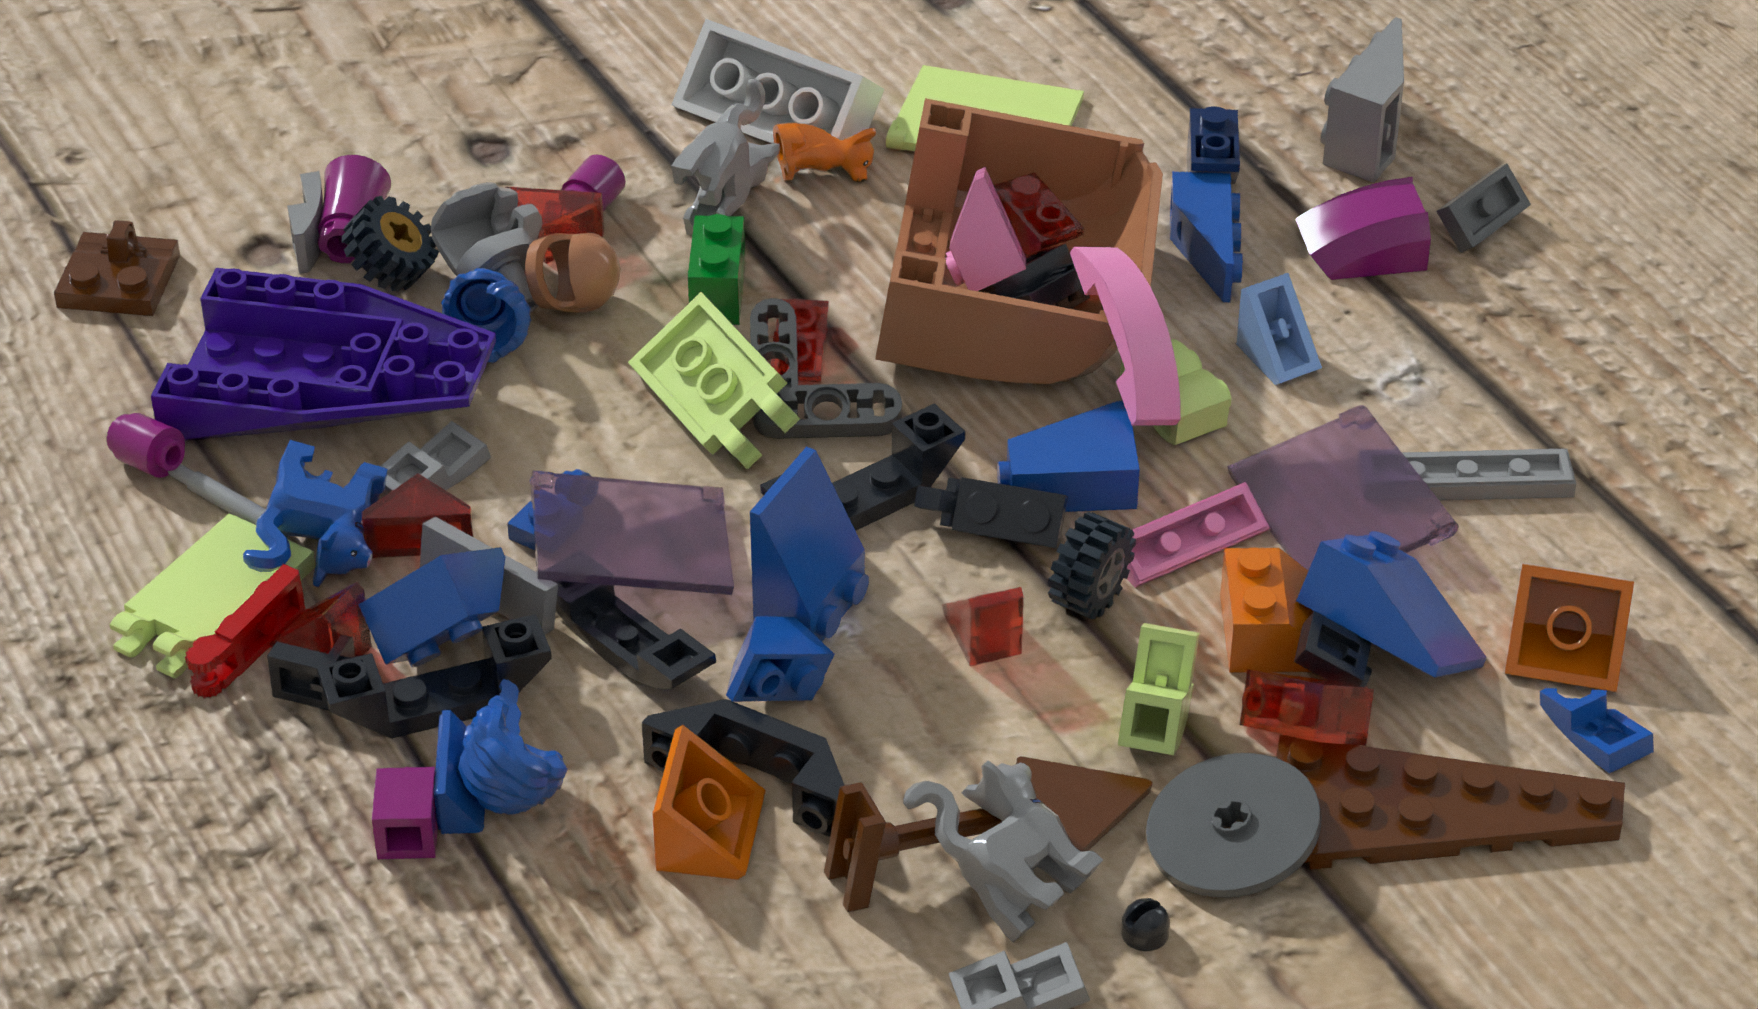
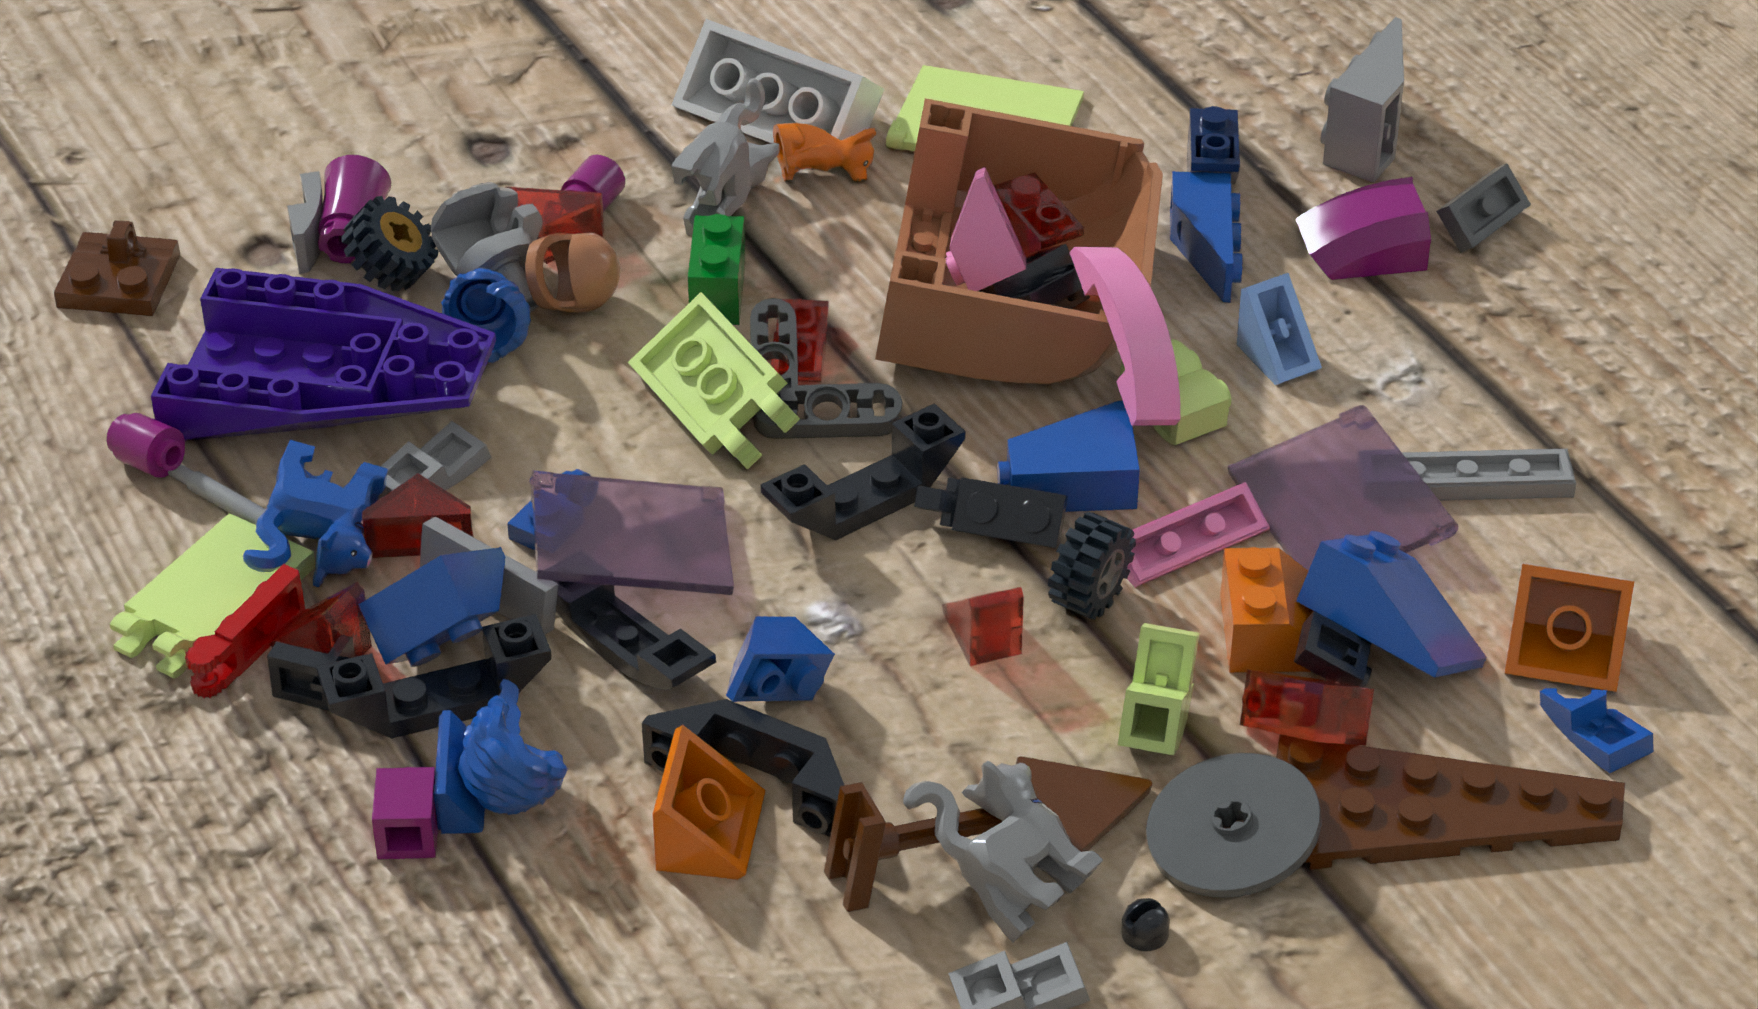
blue slope [750,447,869,641] -> none

